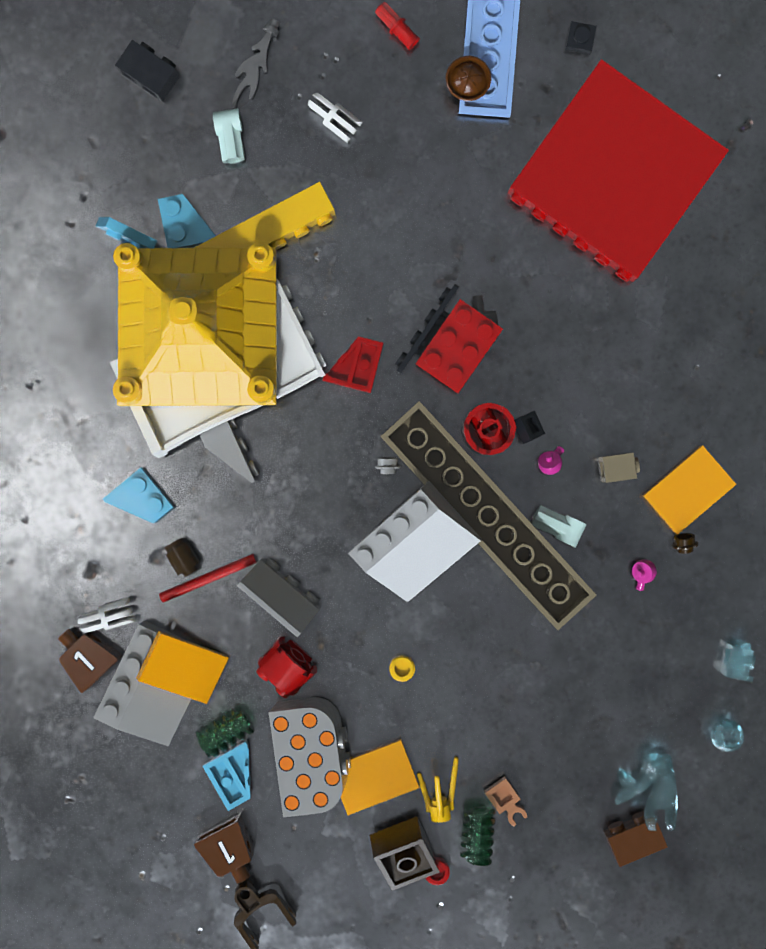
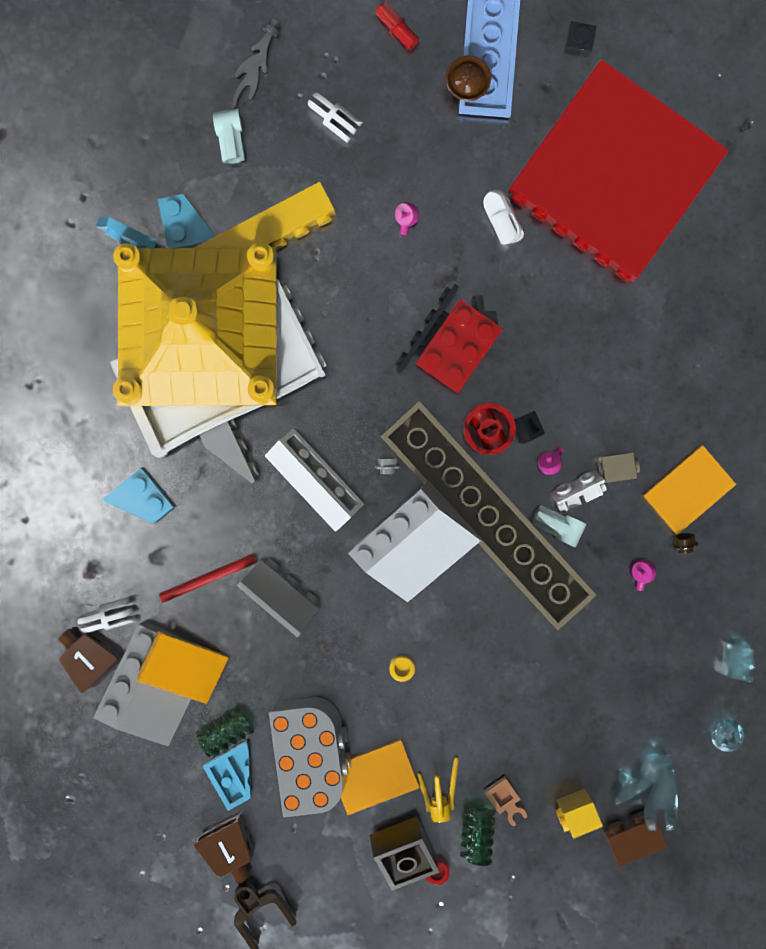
black brick [115,40,180,102] -> none
dark brown brick [164,538,200,577] -> none
red brick [256,636,317,699] -> none
red wing [322,336,384,393] -> none
none -> white brick [265,429,365,532]
none -> dark pink piece [395,202,419,235]
none -> white arm [483,189,524,244]
none -> white hinge [550,470,607,513]
none -> yellow brick [555,788,603,839]

